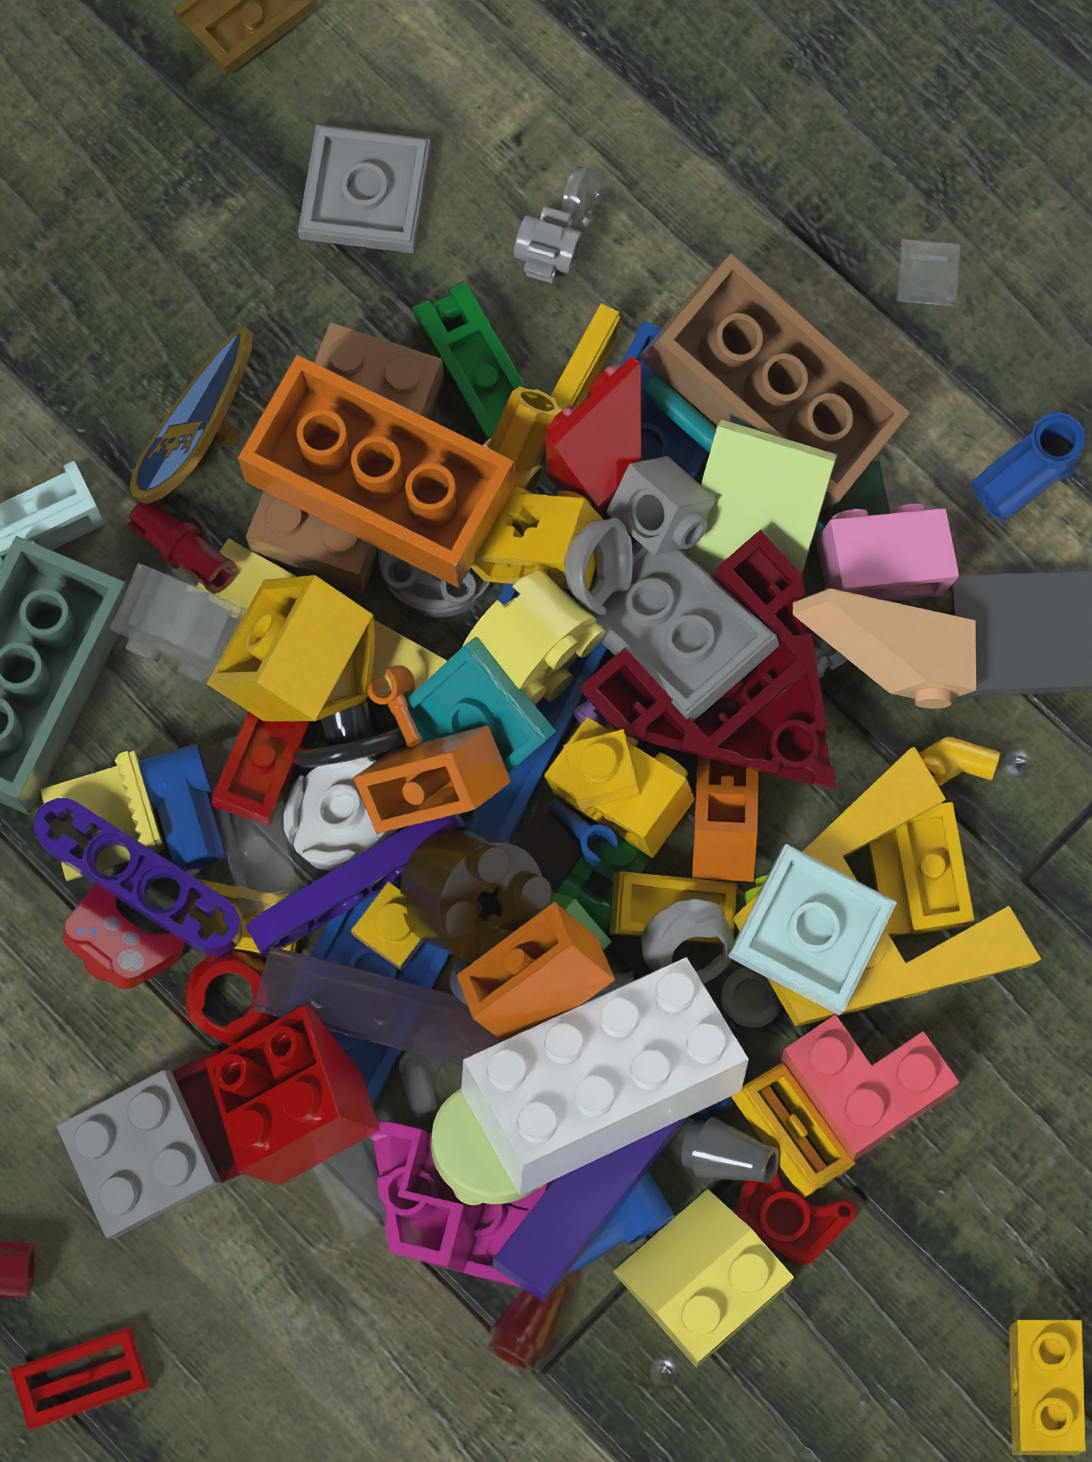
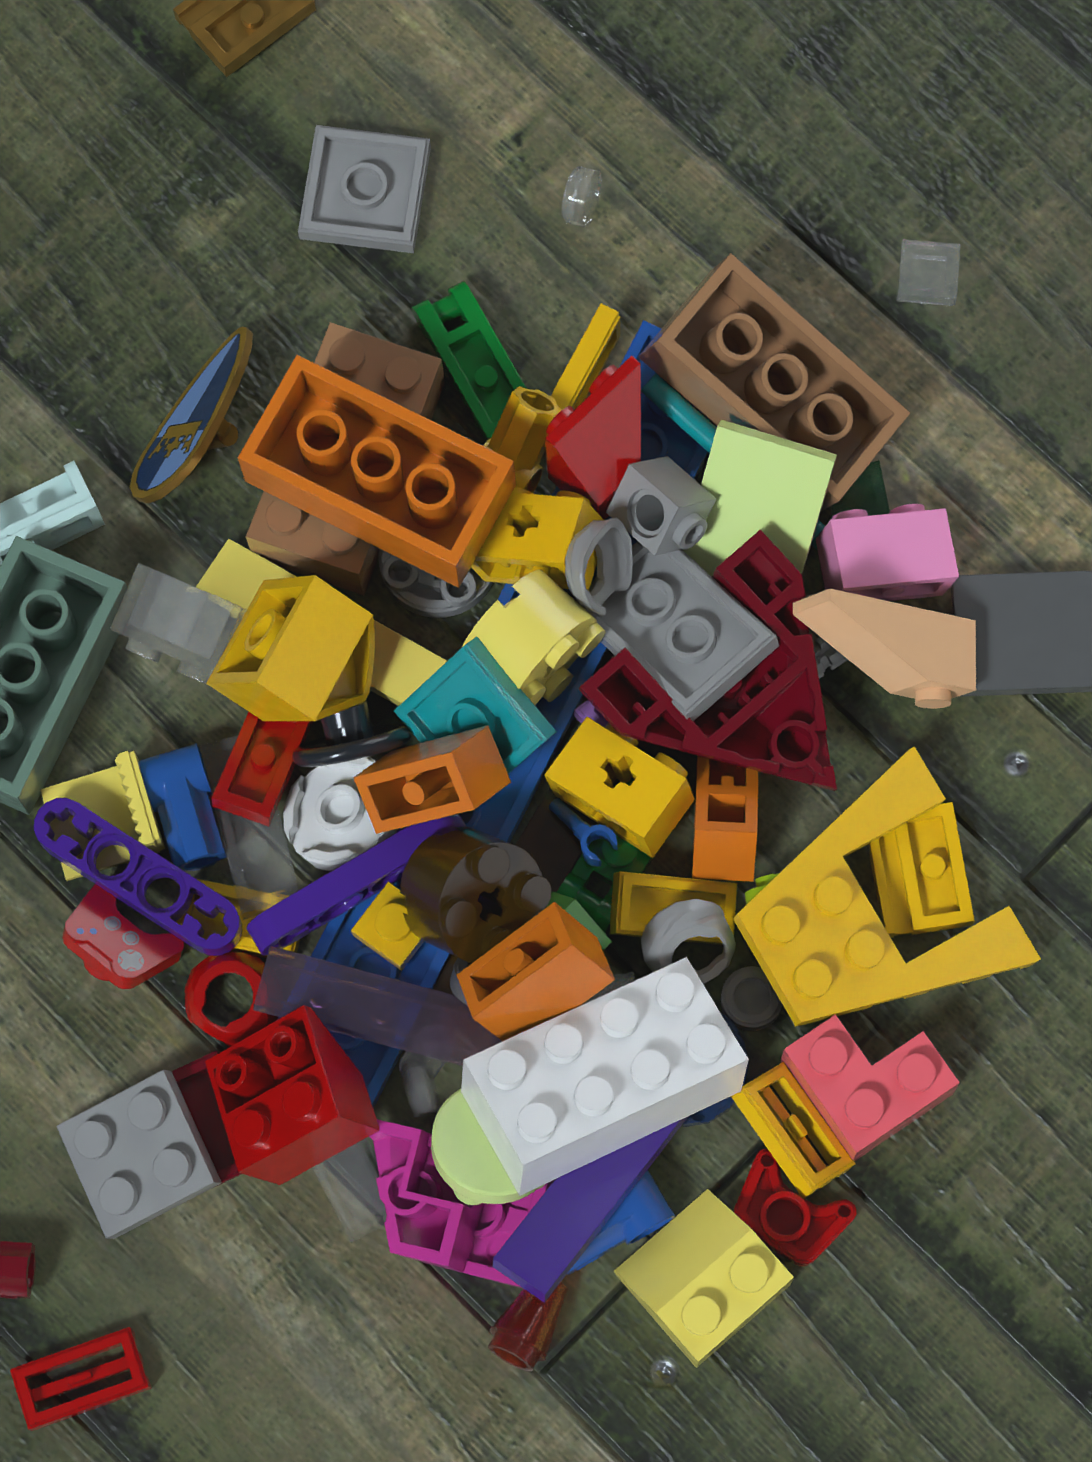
dark red pin [127,501,237,594] -> none
orange hand [367,665,422,747] -> none
light grey gear [514,206,583,283] -> none
yellow plate [564,729,641,809] -> none
dark grey cone [681,1117,780,1184] -> none
light aqua tile [728,844,897,1015] -> none
yellow arm [919,737,1001,787] -> none
blue piece [971,412,1085,524] -> none
yellow brick [1009,1320,1086,1456] -> none

